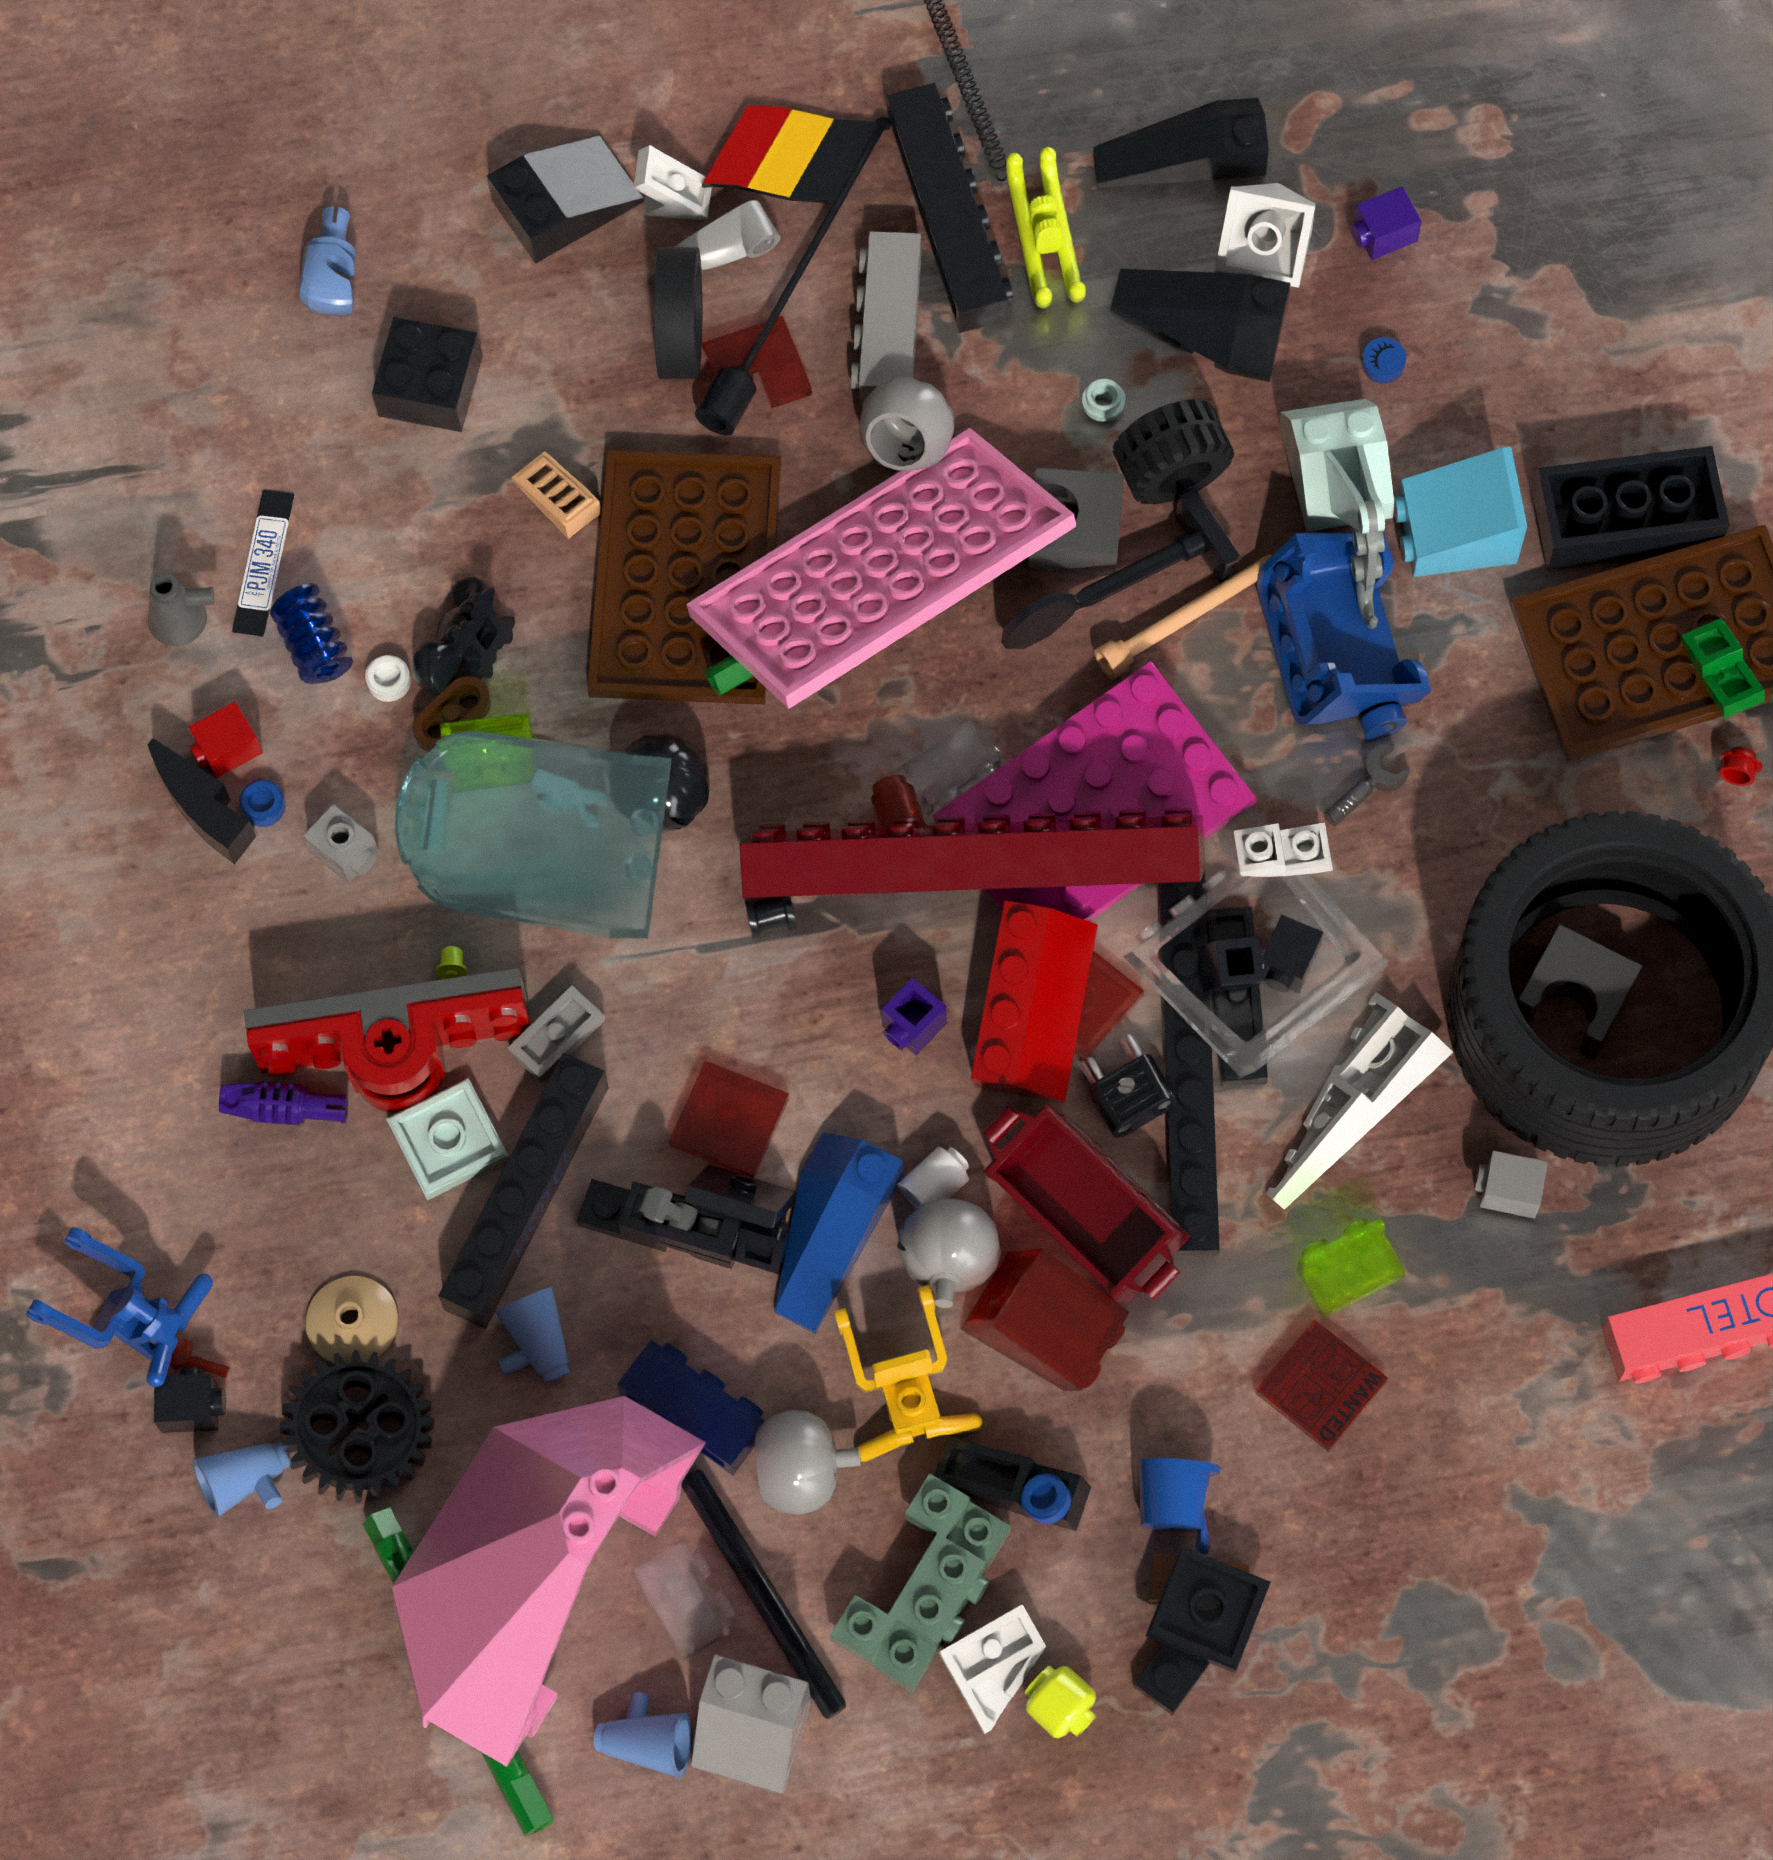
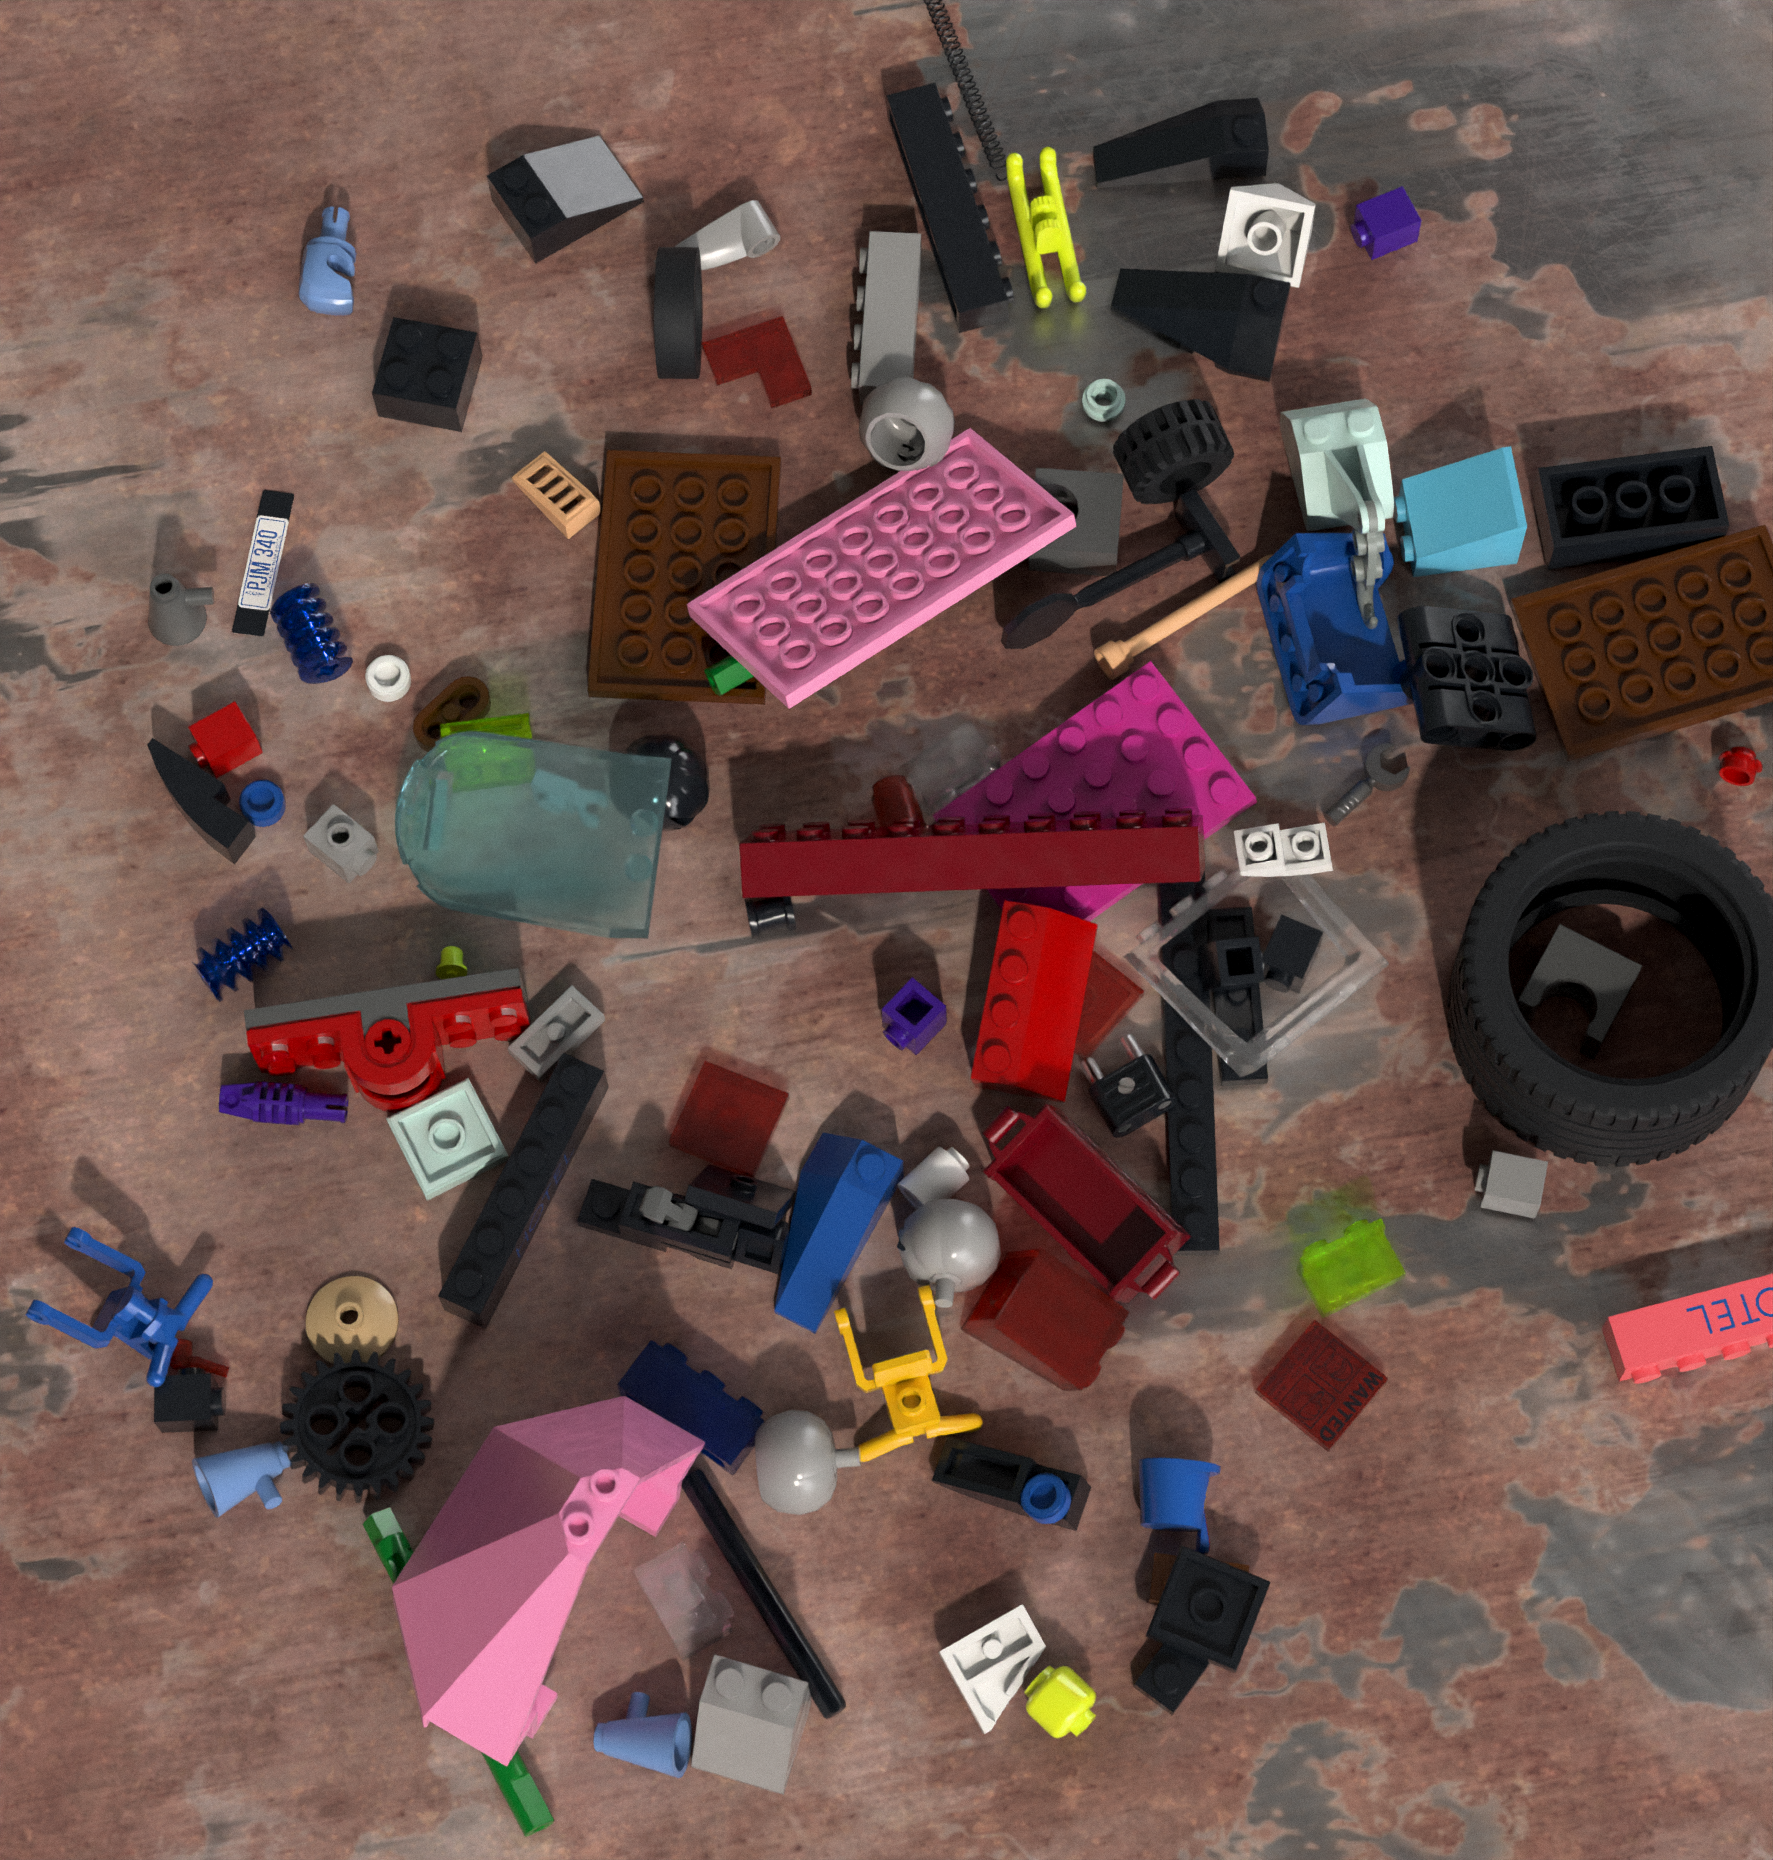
black animal [412,577,515,694] -> none
medium blue piece [495,1287,571,1384] -> none
white slope [633,145,712,221] -> none
flag [695,105,891,436] -> none
sand green bracket [830,1473,1011,1693] -> none
white wedge [1266,992,1453,1209] -> none
blue tile [1360,703,1407,740] -> none
blue tile [1362,337,1406,383] -> none
green slope [1681,618,1765,719] -> none
none -> clear blue piece [191,907,293,1002]
none -> black connector [1397,606,1537,751]

